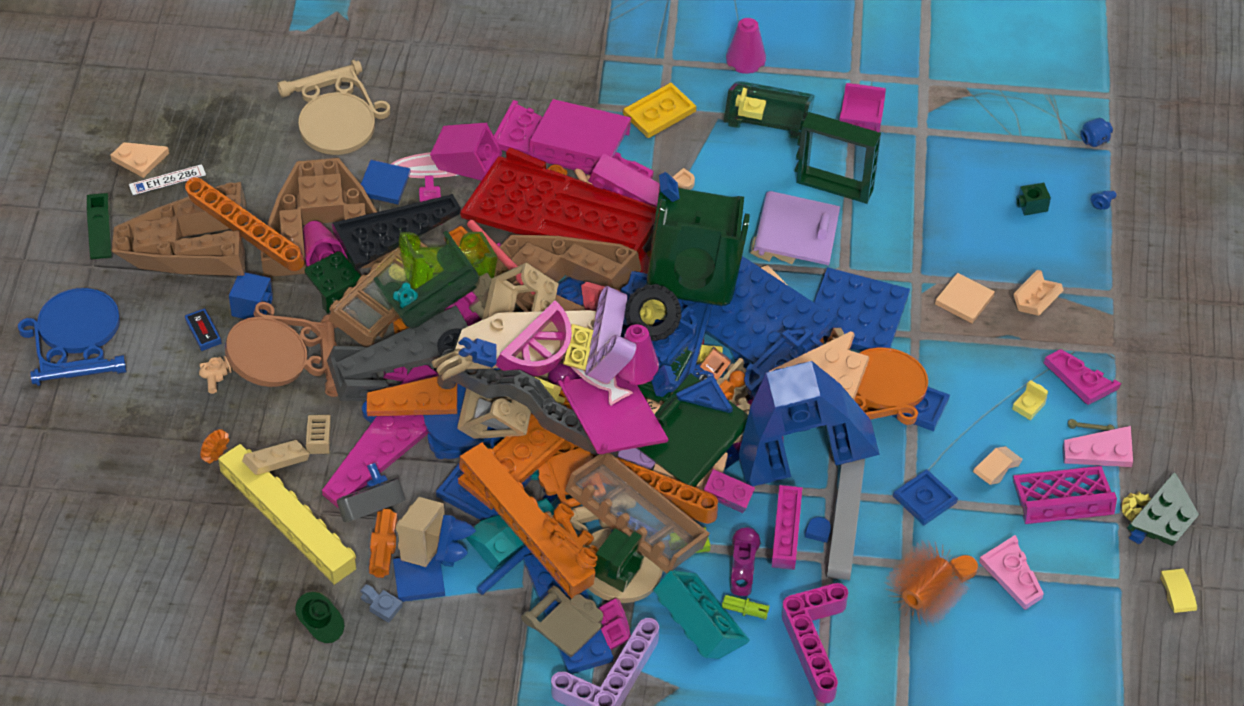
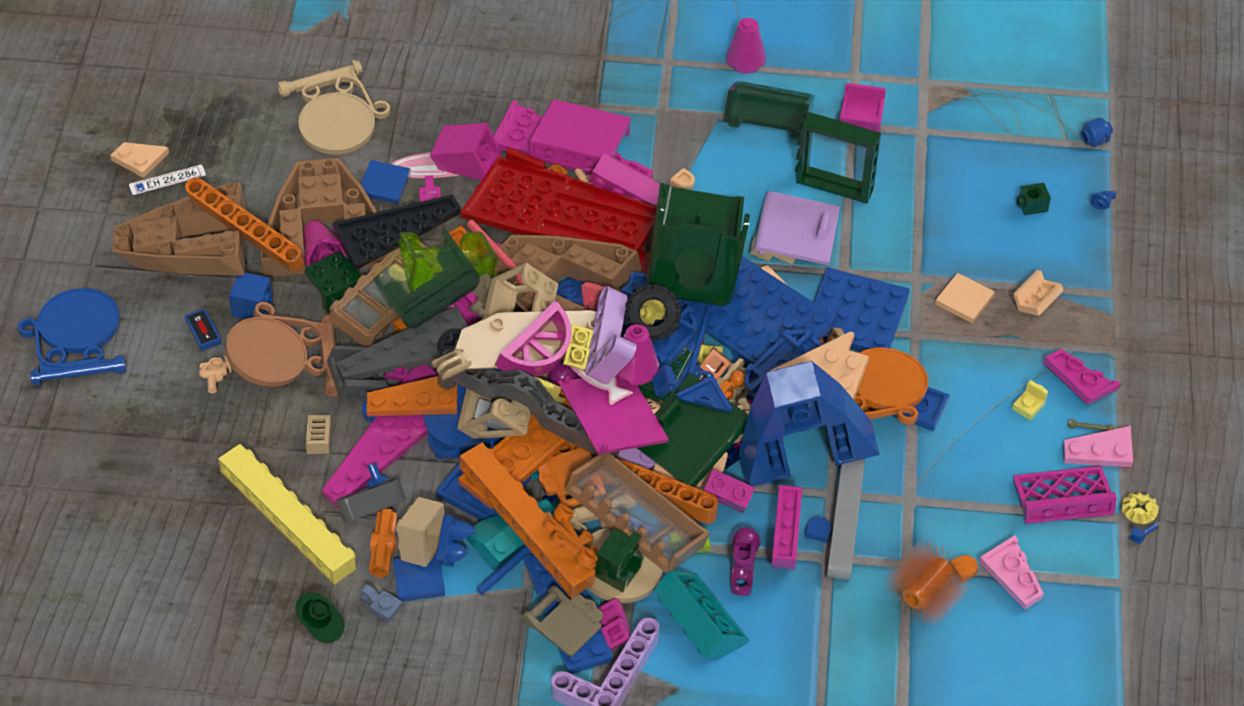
dark green slope [87,193,112,260] -> none
orange gear [200,429,229,464] -> none
tan plate [242,440,310,475] -> none
teal plate [393,282,418,309] -> none
blue plate [458,337,497,368] -> none
yellow plate [623,83,697,138] -> none
blue tile [659,172,680,202] -> none
lime axle [722,595,770,620] -> none
light yellow bracket [735,88,766,120] -> none
dark pink beam [782,583,848,703] -> none
blue tile [893,469,958,526] -> none
light nougat slope [973,446,1023,485] -> none
wing [1127,473,1199,546] -> none
light yellow slope [1160,569,1197,613] -> none

